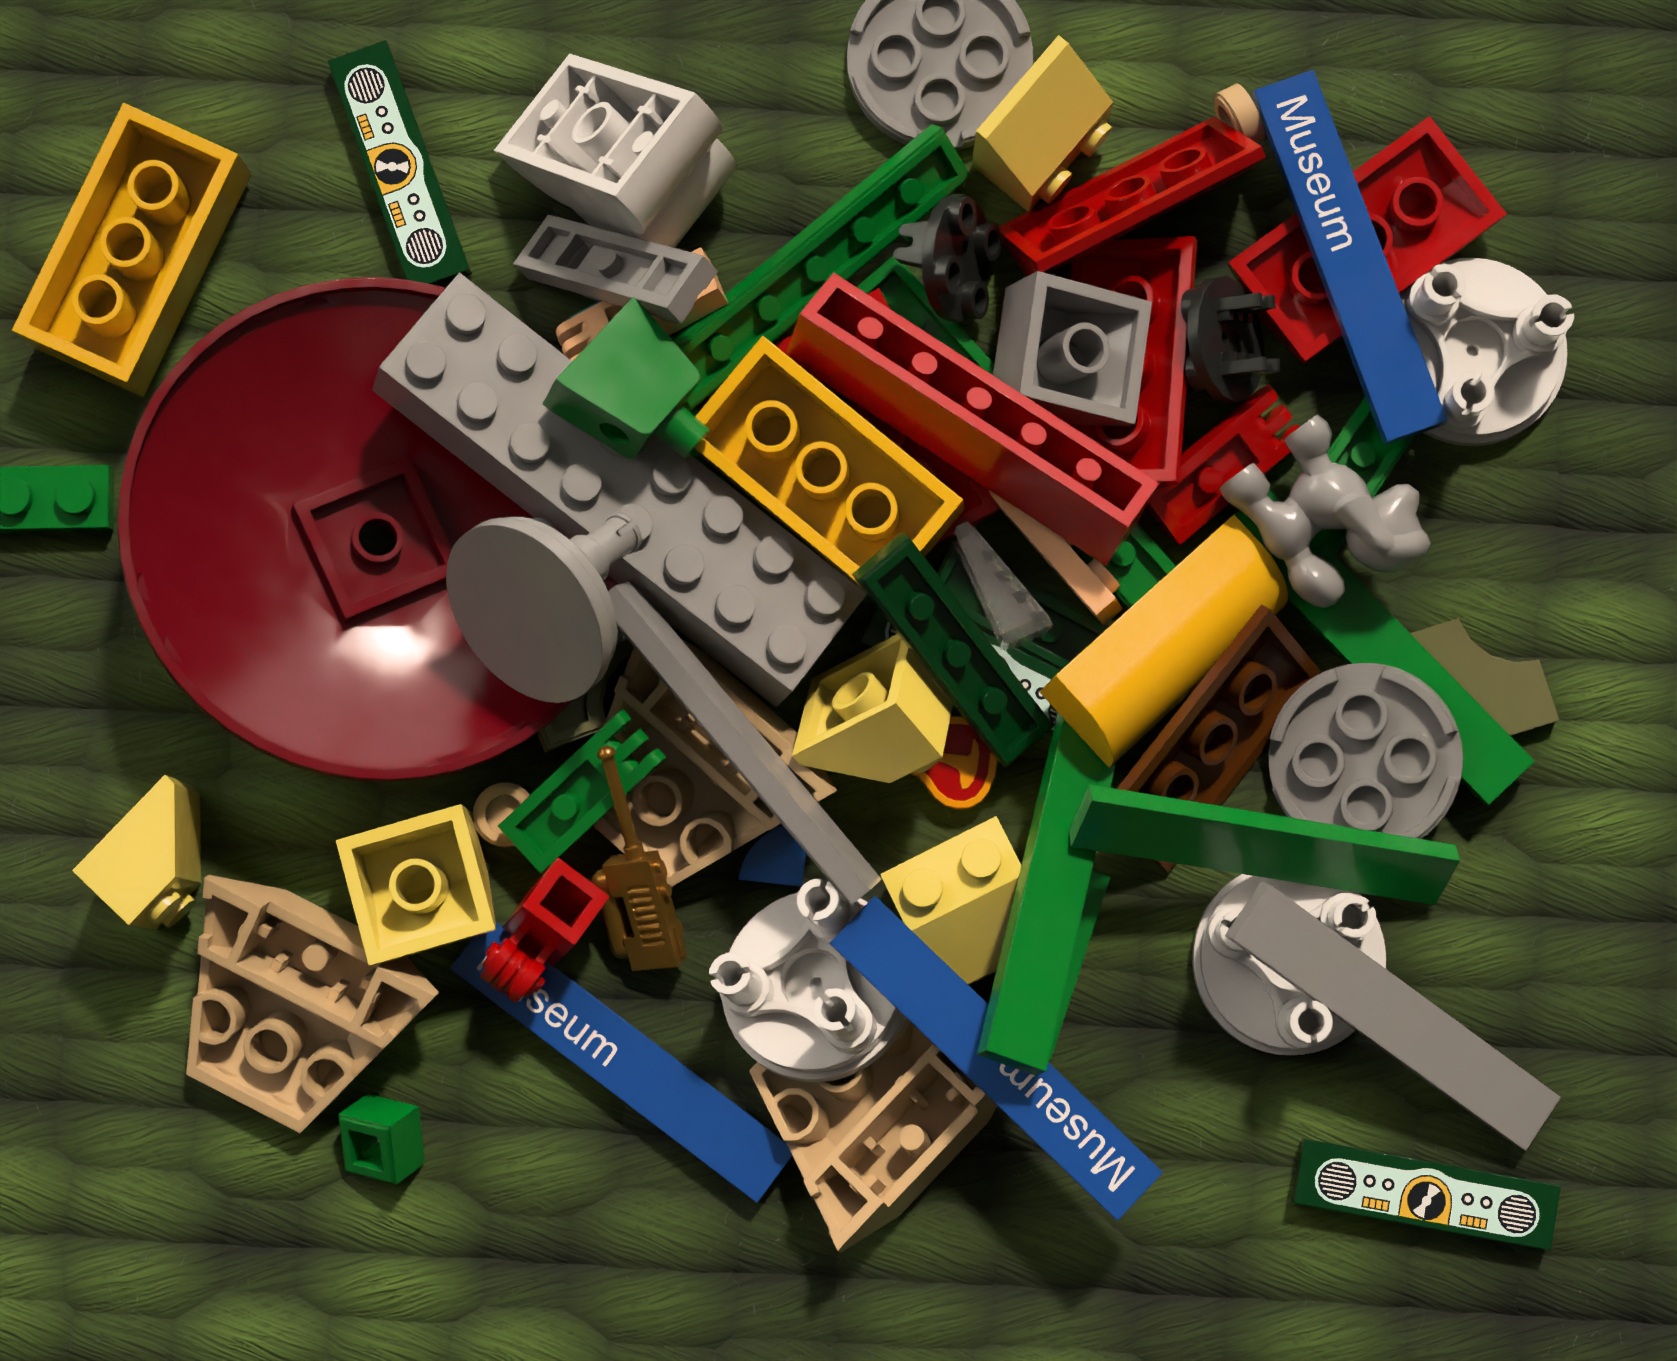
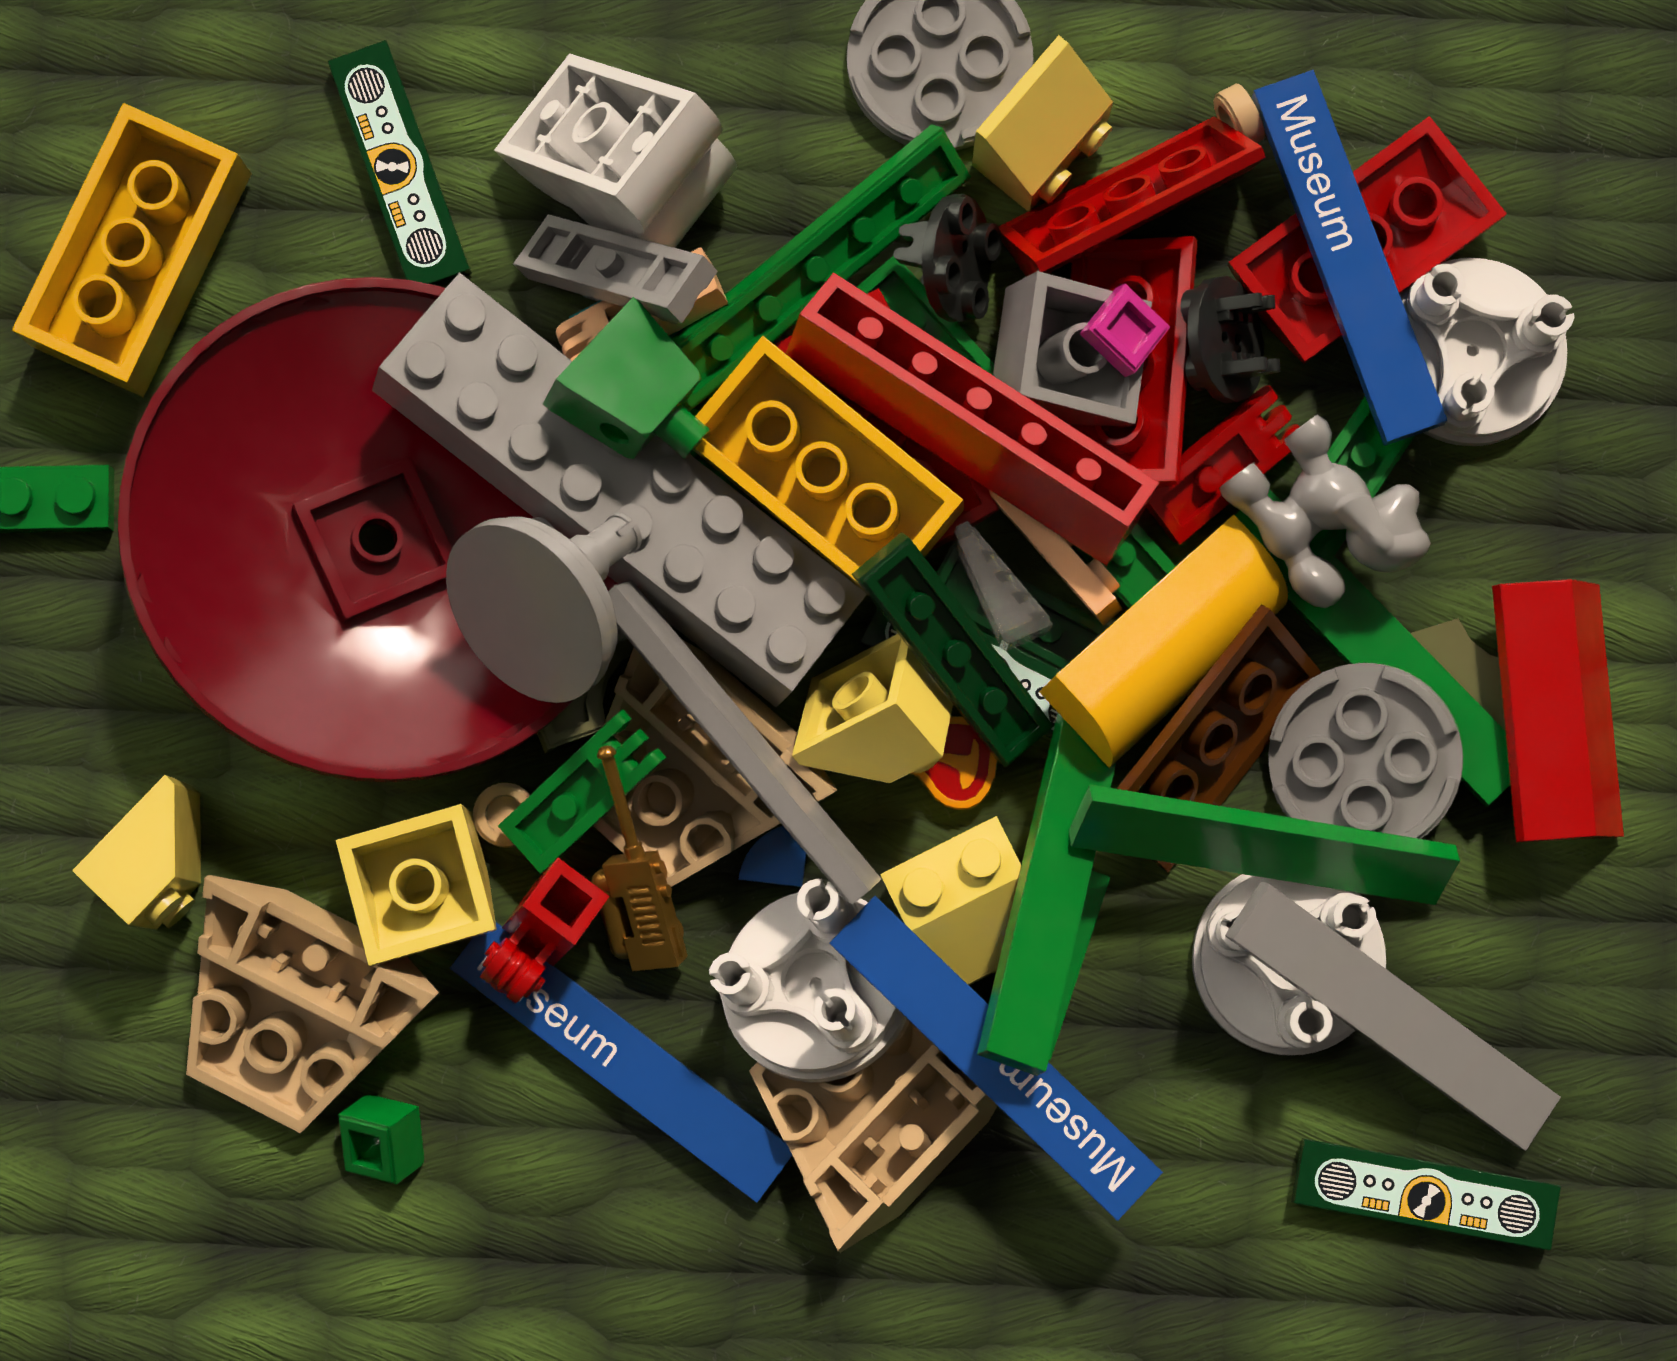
none -> dark pink tile [1080,284,1170,377]
none -> red slope [1492,579,1624,842]

